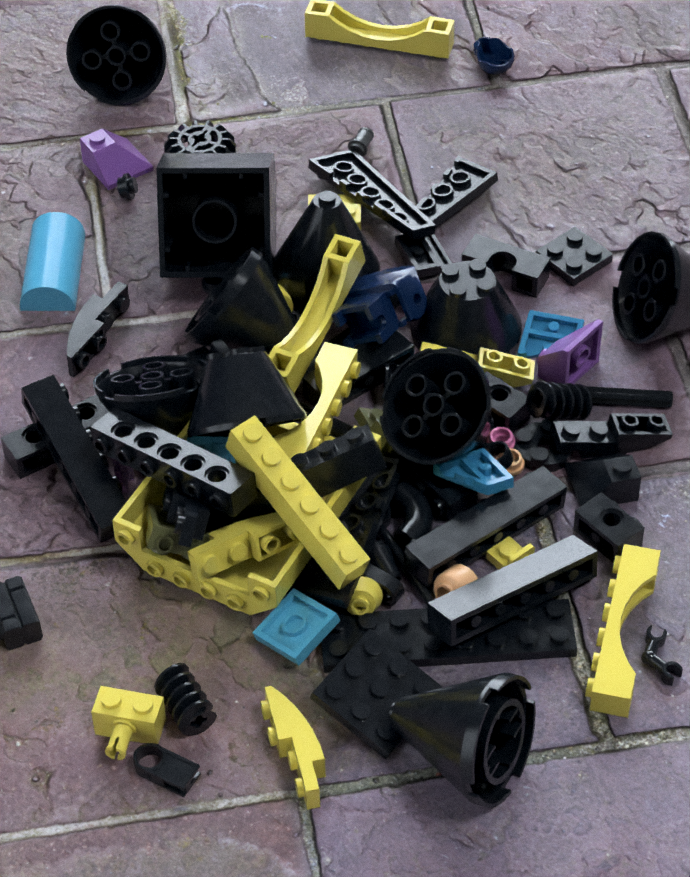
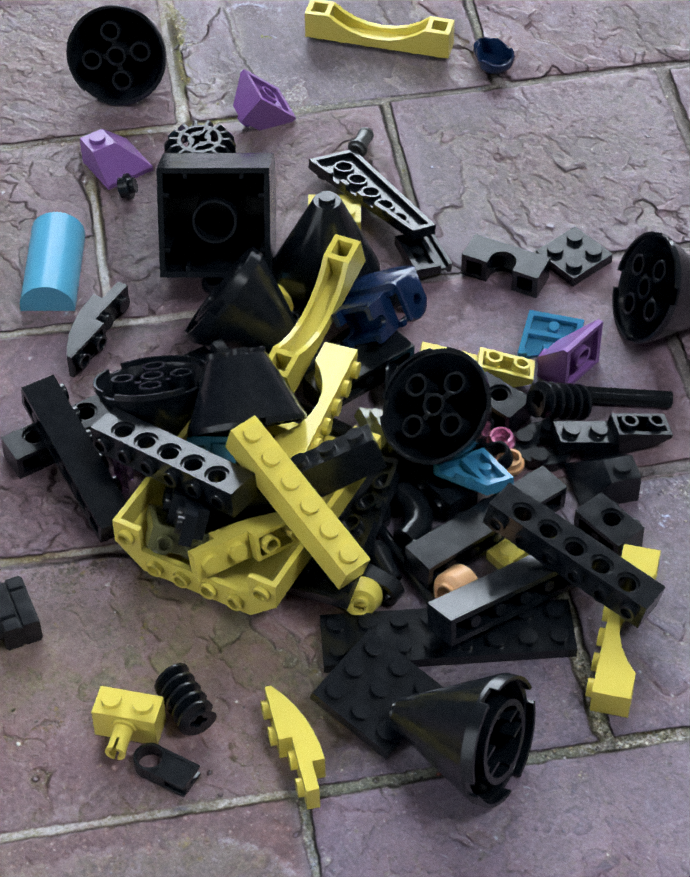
medium azure plate [252,588,341,666] -> none
black cone [410,259,522,355] -> none
black wing [416,156,498,227] -> none
black arm [641,625,683,686] -> none
none -> medium lavender slope [233,69,296,131]
none -> black brick [482,482,665,628]

